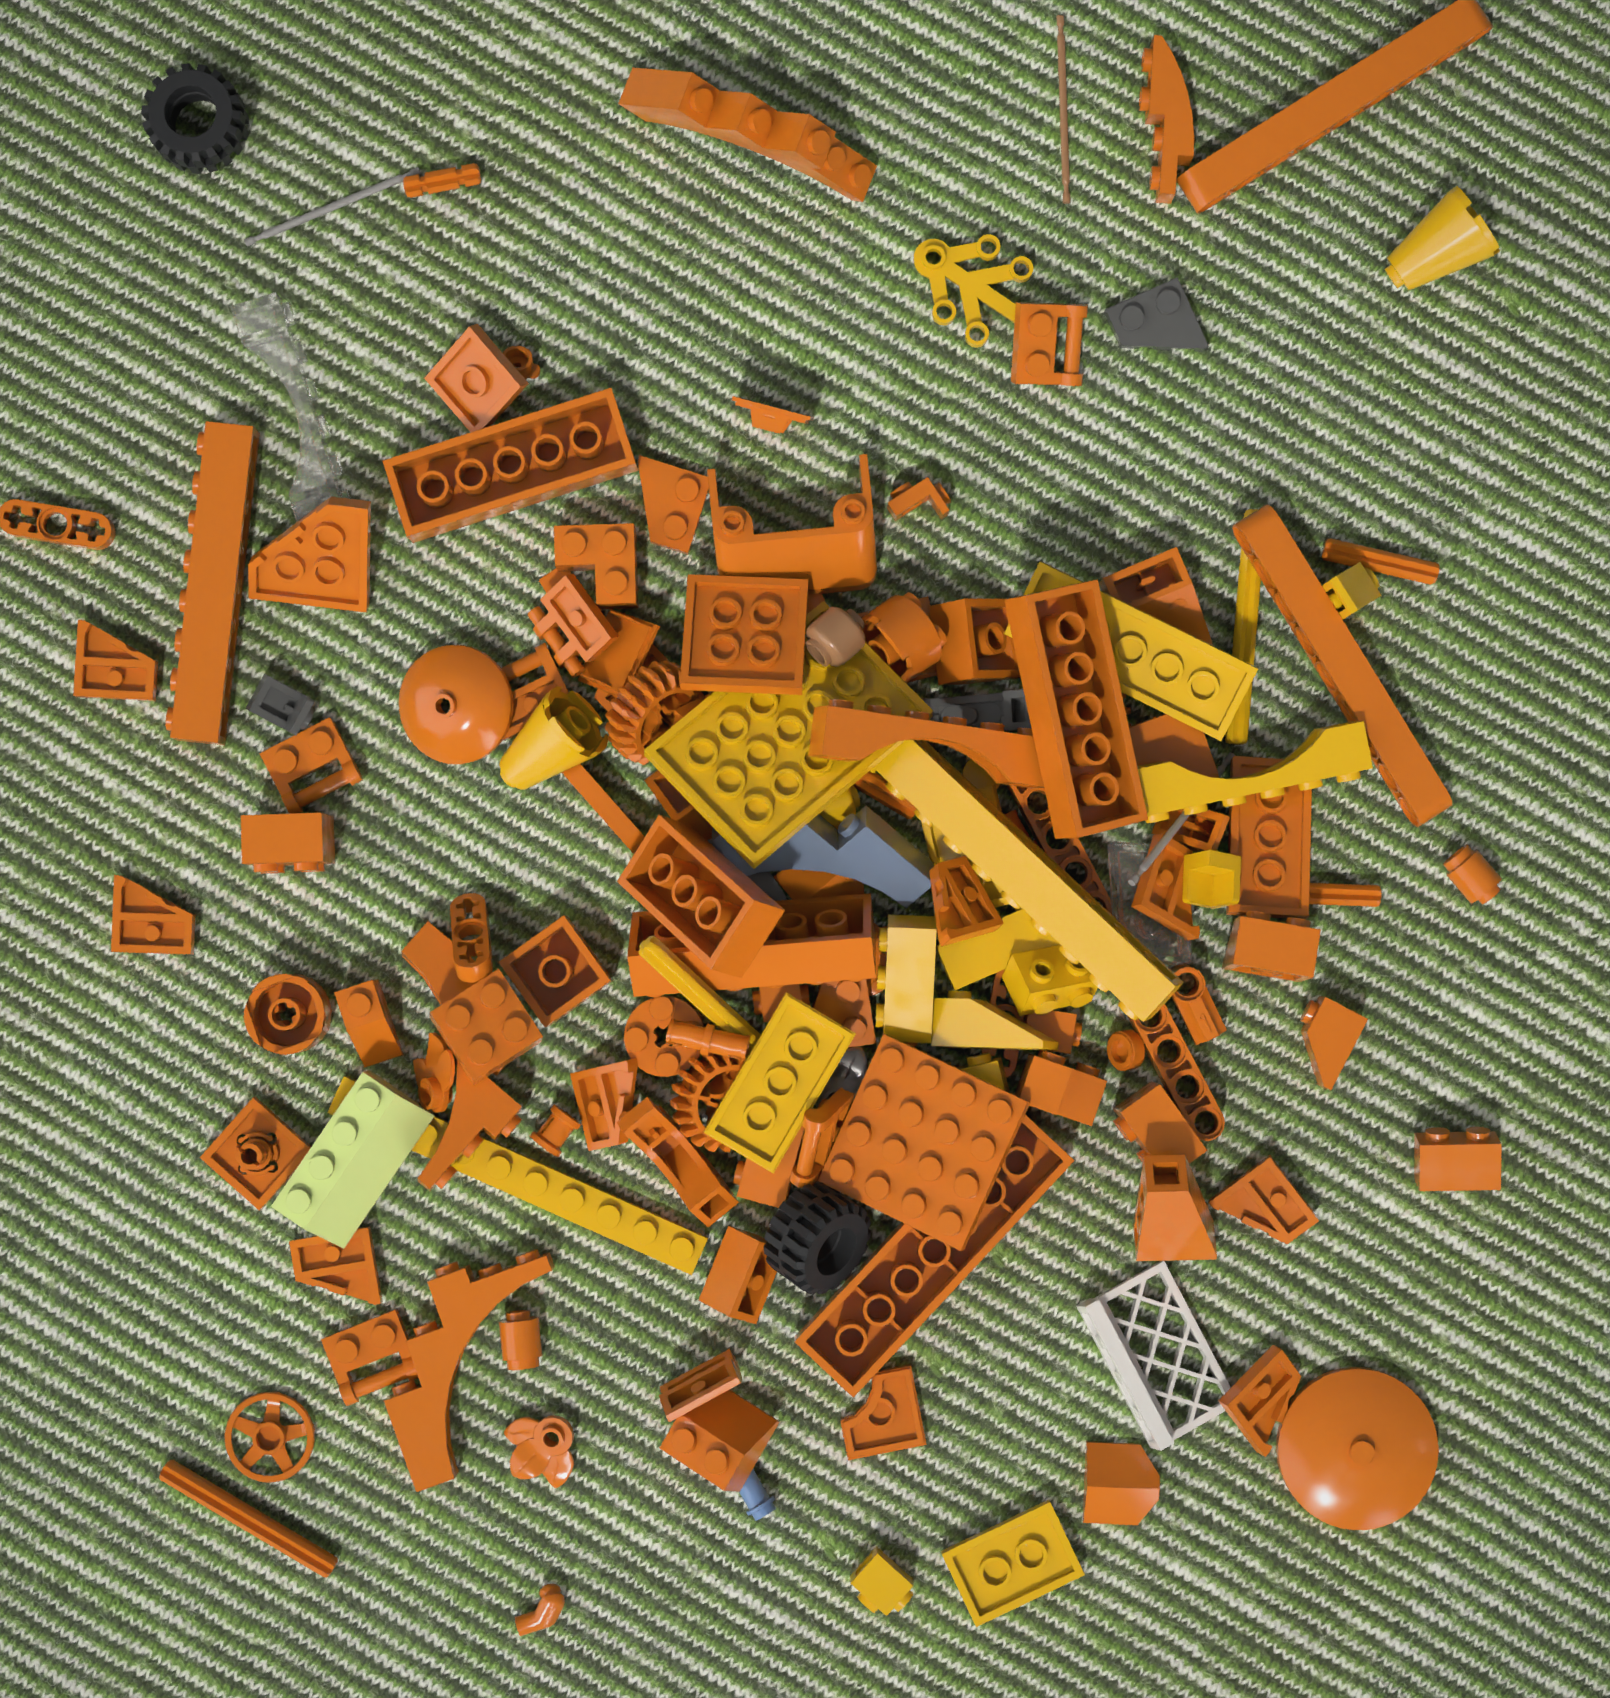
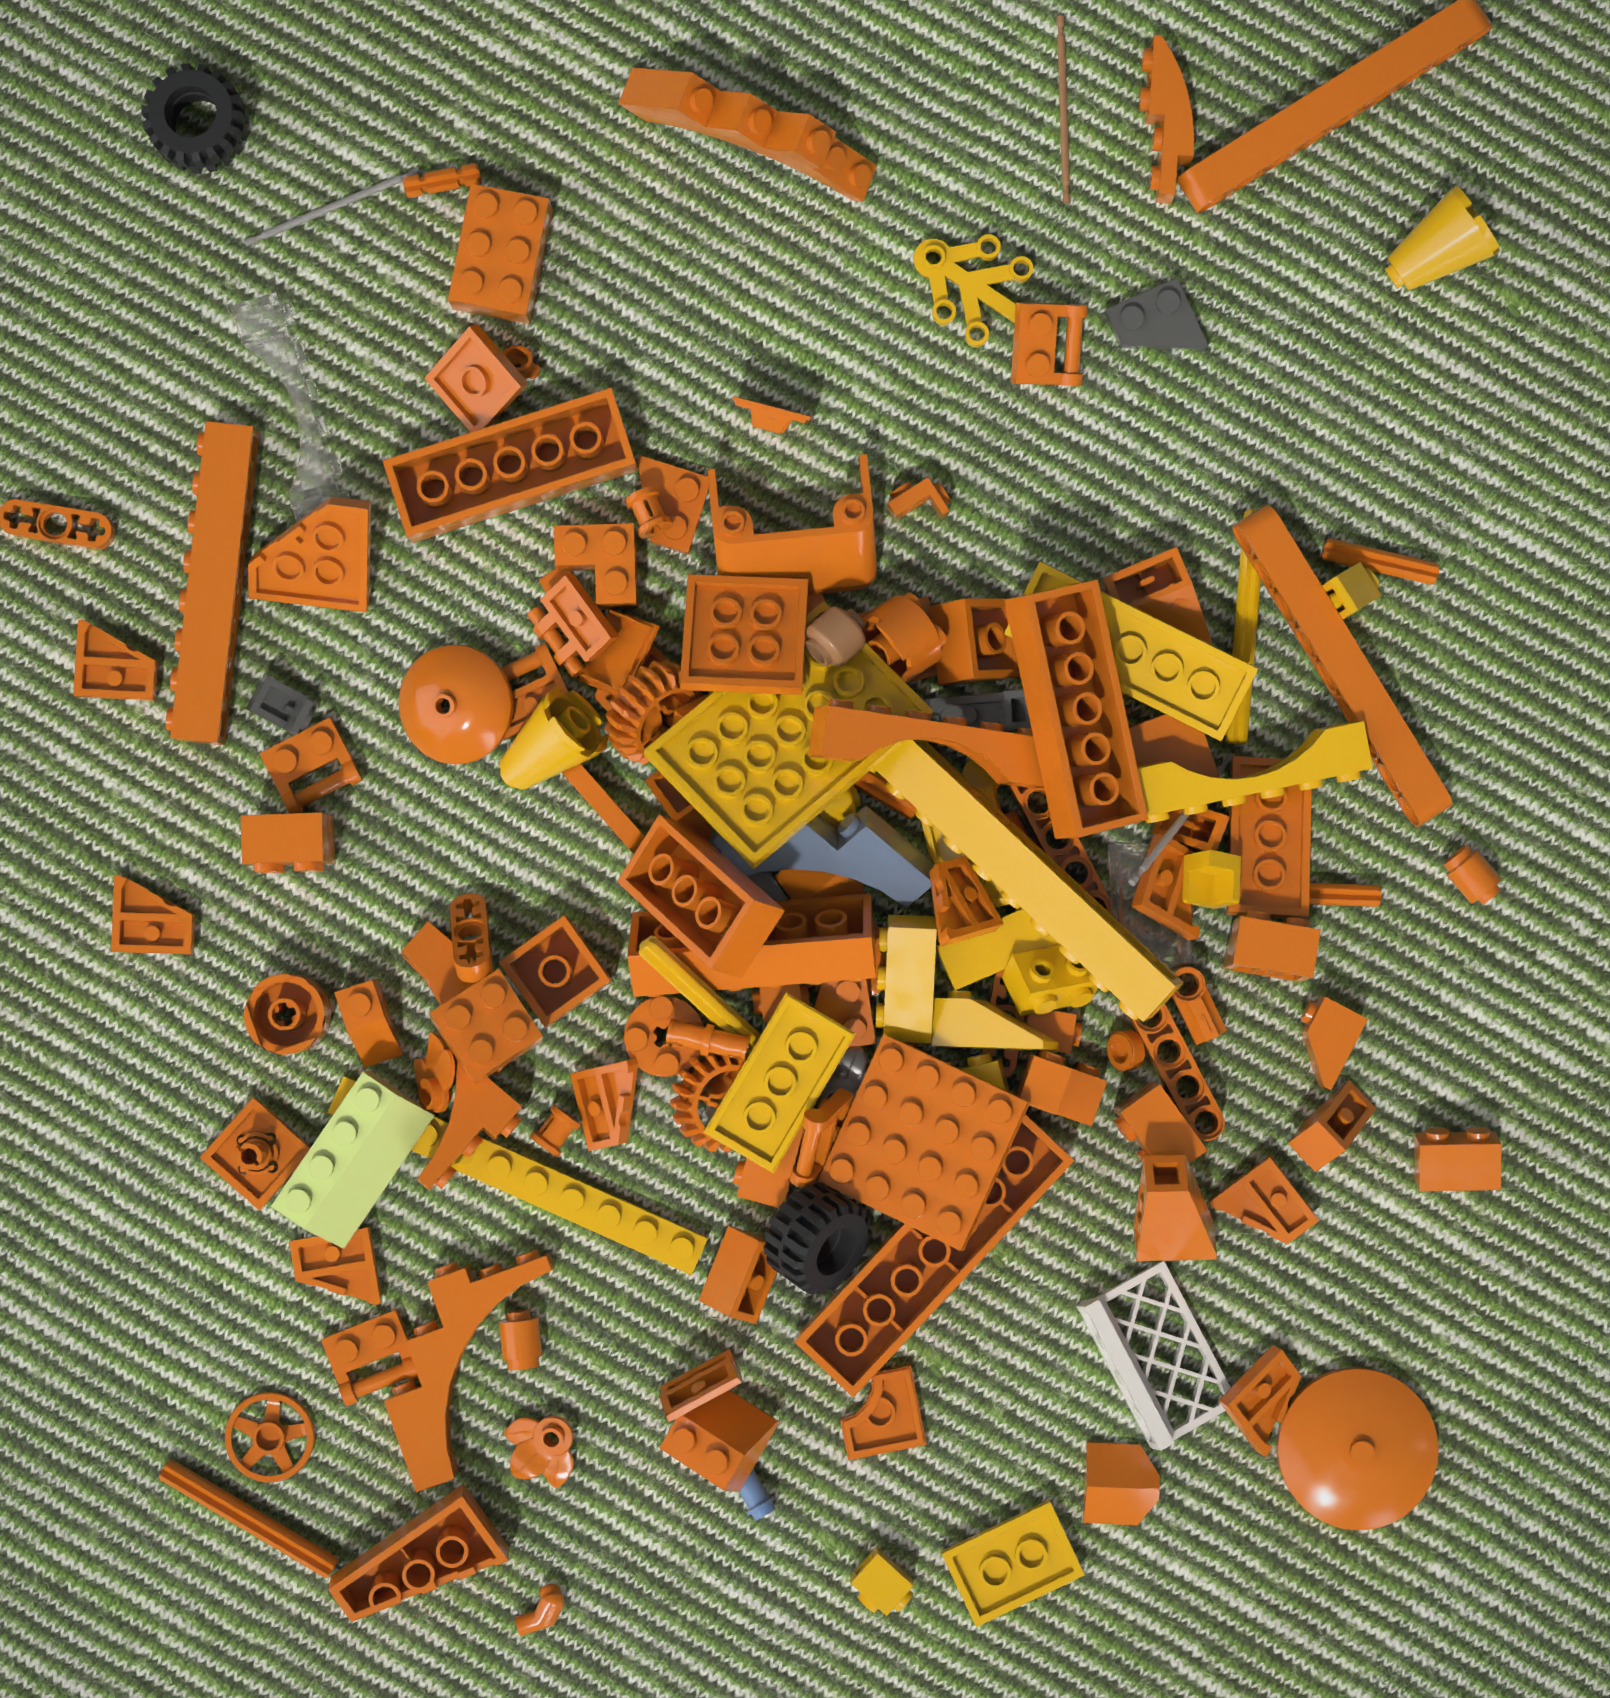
orange arch [616,1097,739,1228] -> none
none -> orange wedge [328,1483,509,1622]
none -> orange brick [448,184,553,325]
none -> orange bush [625,486,673,538]
none -> orange slope [1288,1080,1377,1172]

